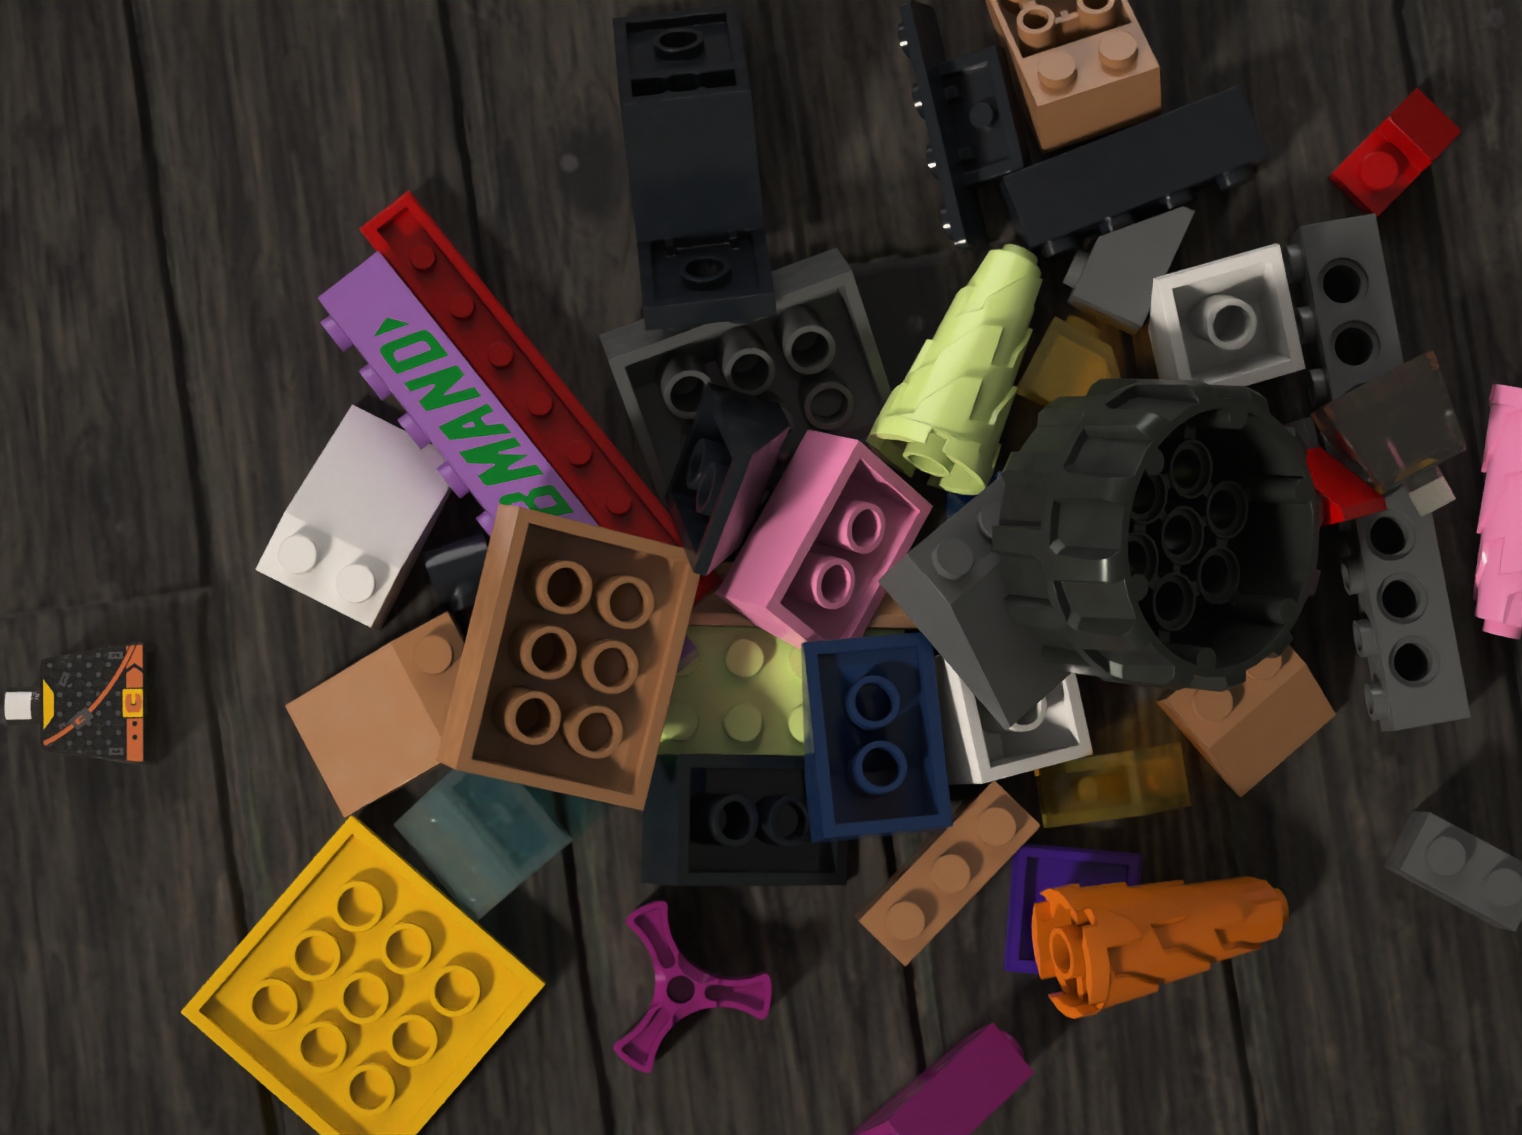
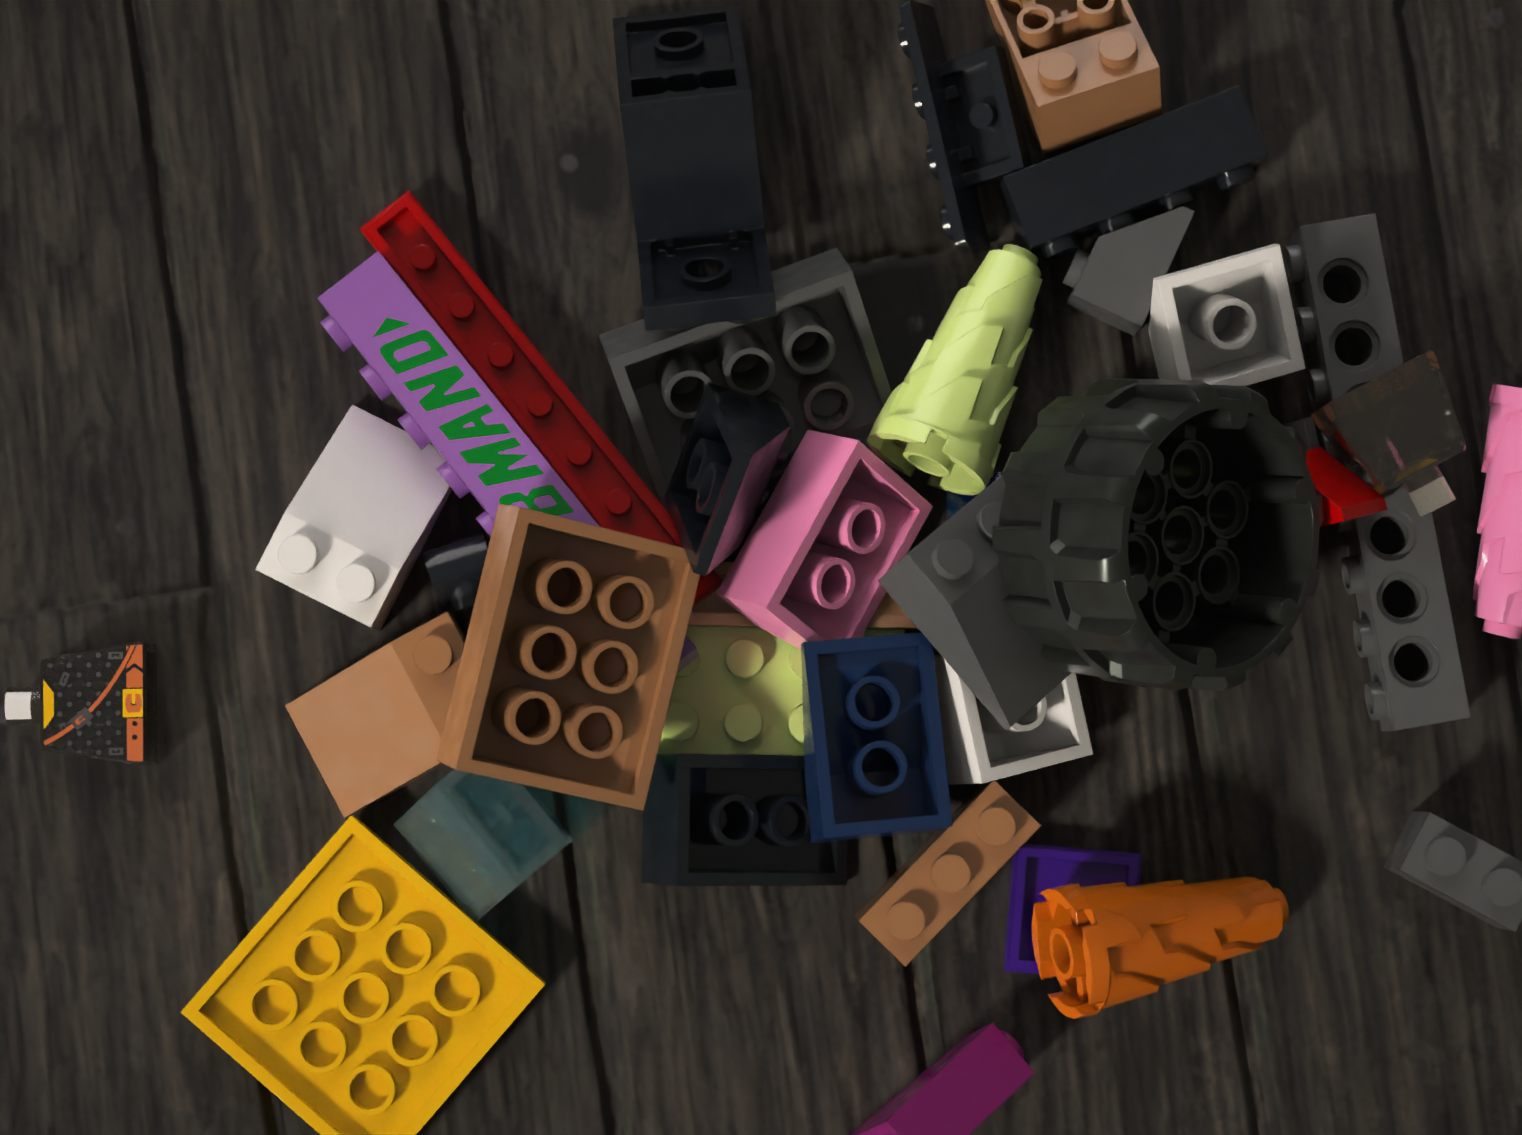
magenta piece [613,899,772,1073] -> none
clear yellow slope [1016,315,1122,408] -> none
clear yellow slope [1034,742,1191,828] -> none
medium nougat slope [1156,645,1336,798] -> none
red slope [1328,88,1462,218] -> none

